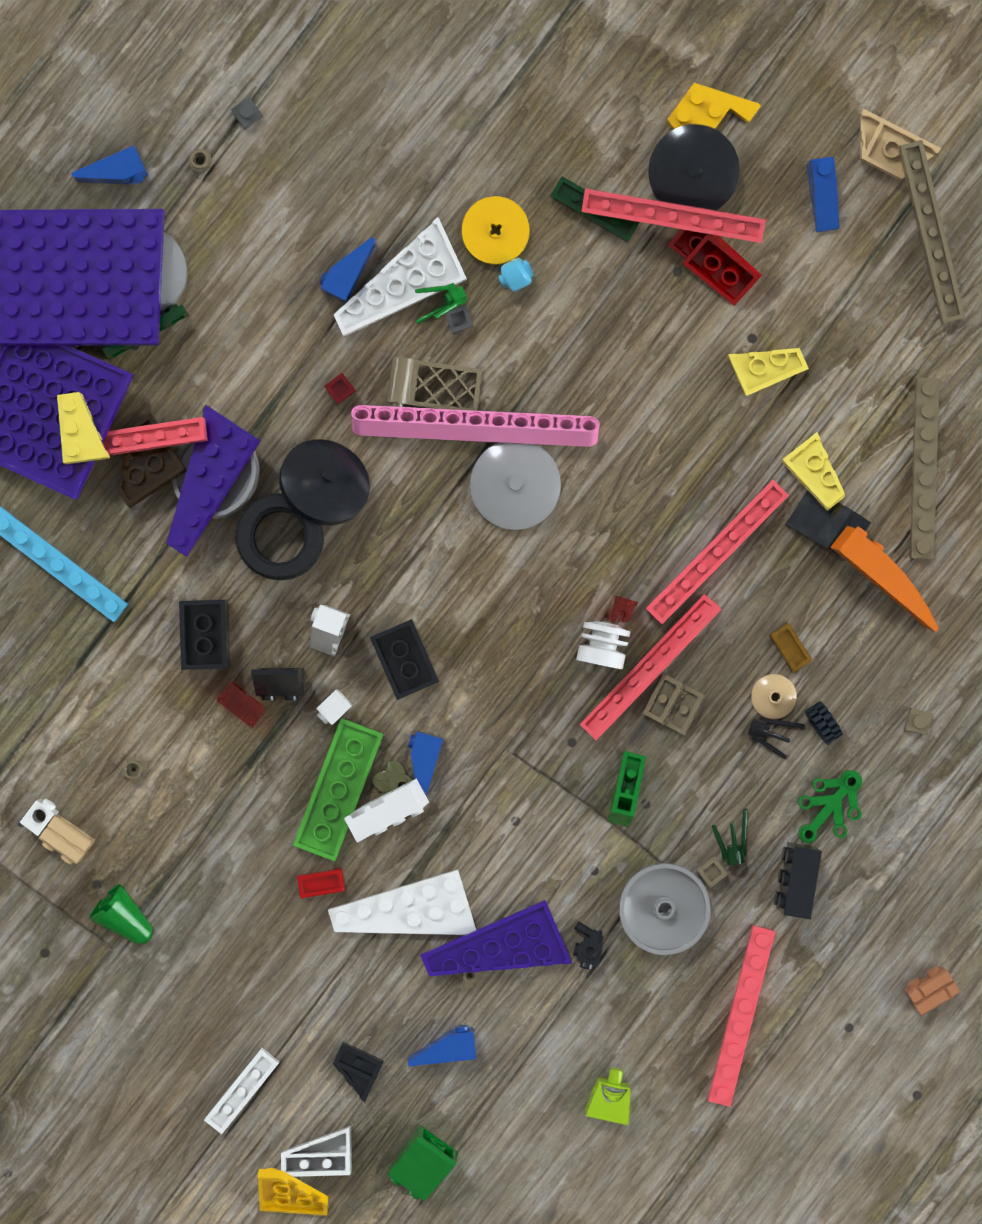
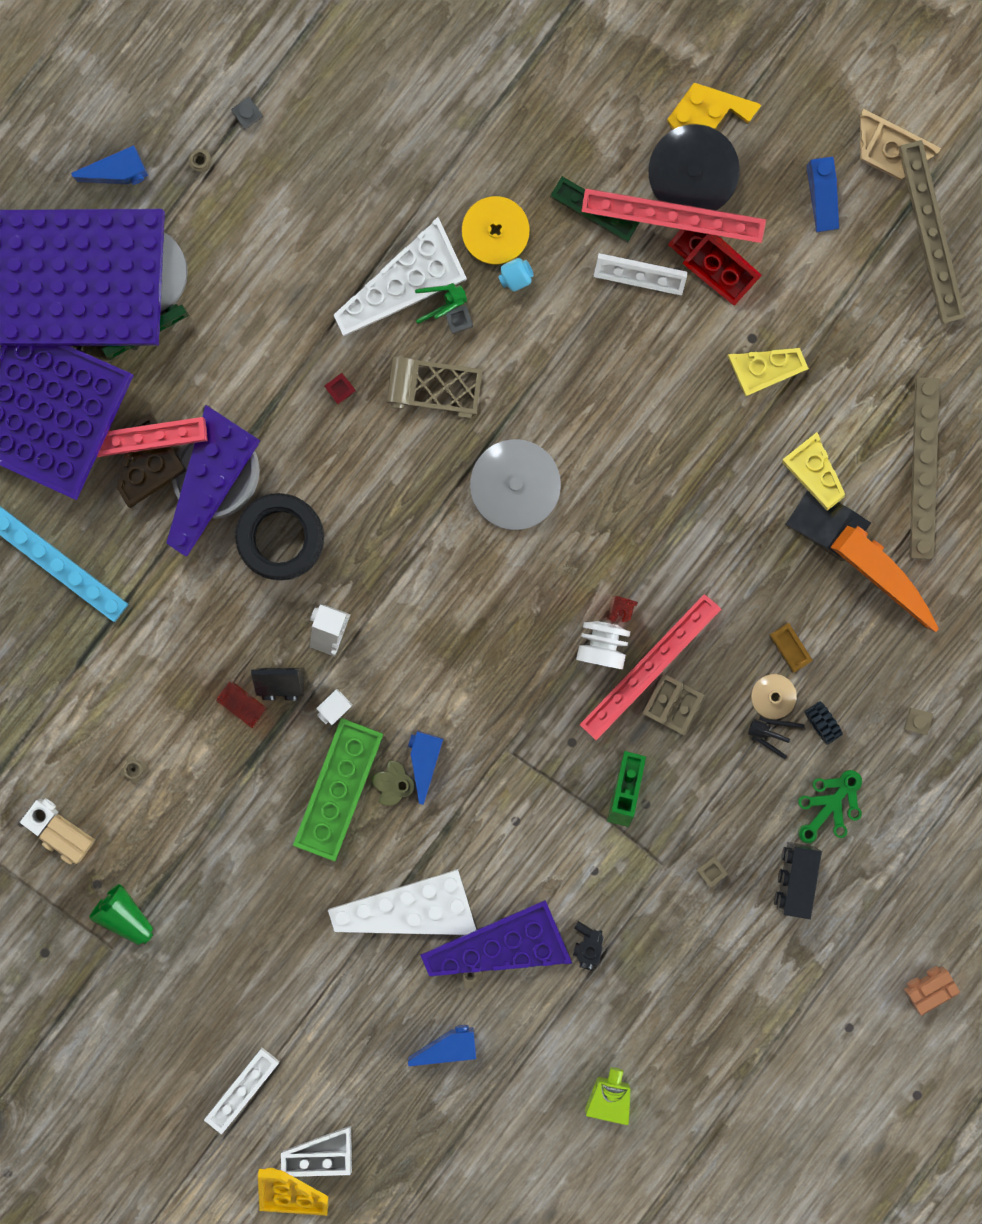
light yellow wing [57,392,110,464] -> none
black brick [179,600,230,670] -> none
black dish [279,439,370,525] -> none
red tile [297,868,345,899] -> none
blue slope [319,237,377,303] -> none
black wing [333,1042,384,1102] -> none
white wedge [344,779,429,842] -> none
bright pink beam [351,405,600,447] -> none
black brick [370,619,439,700] -> none
green slope [388,1125,457,1201] -> none
light grey dish [619,863,711,955] -> none
coral plate [645,480,789,624] -> none
coral plate [708,925,775,1107] -> none
dark green plant [712,809,748,865] -> none
none -> white plate [594,253,687,295]

